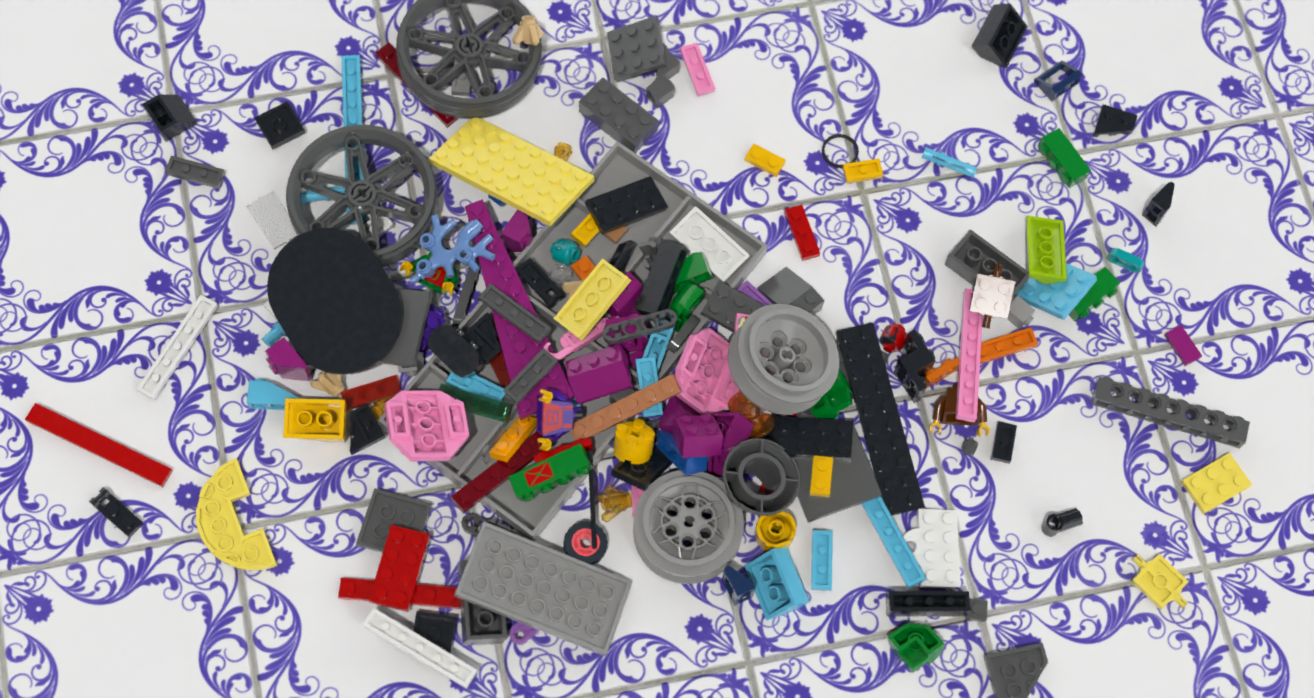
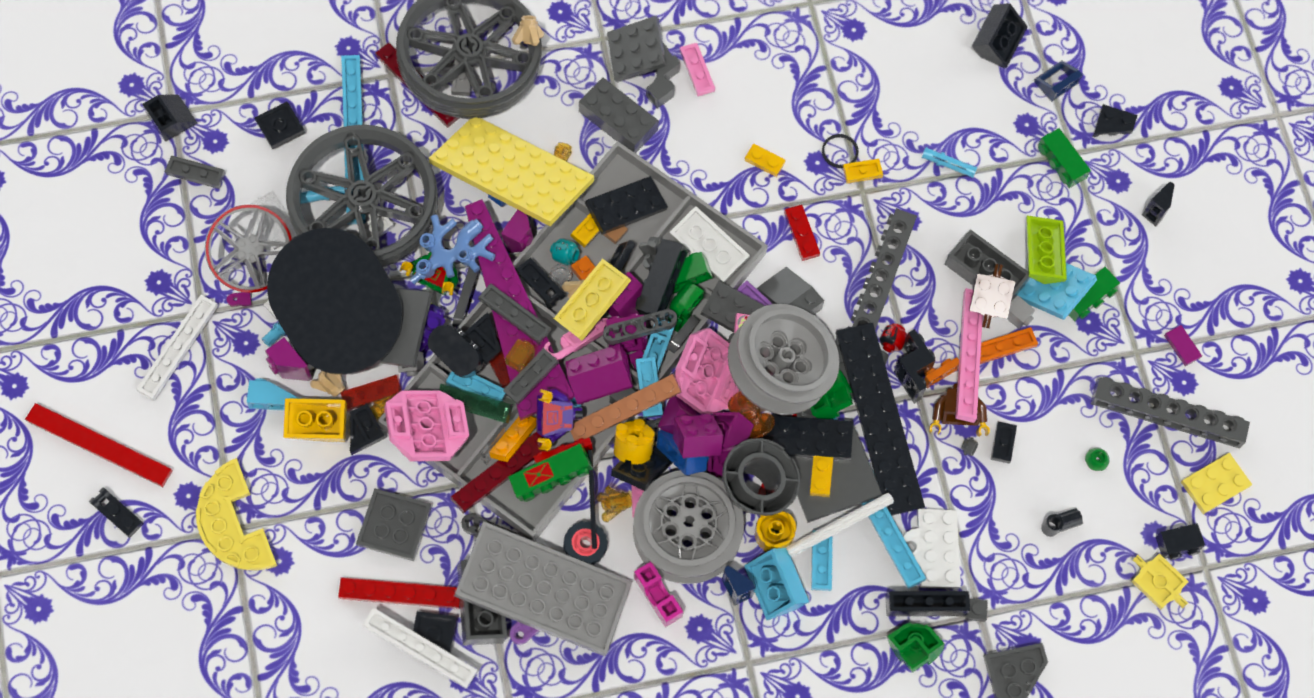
red plate [369,525,430,612] -> none
teal beam [1108,248,1144,273] -> none
none -> light grey wheel [205,205,292,293]
none -> magenta piece [226,292,252,307]
none -> clear yellow brick [505,339,535,372]
none -> dark pink arch [634,562,683,628]
none -> white axle [786,493,894,557]
none -> dark grey brick [848,208,917,330]
none -> green plate [1085,448,1110,471]
none -> black brick [1155,523,1206,560]

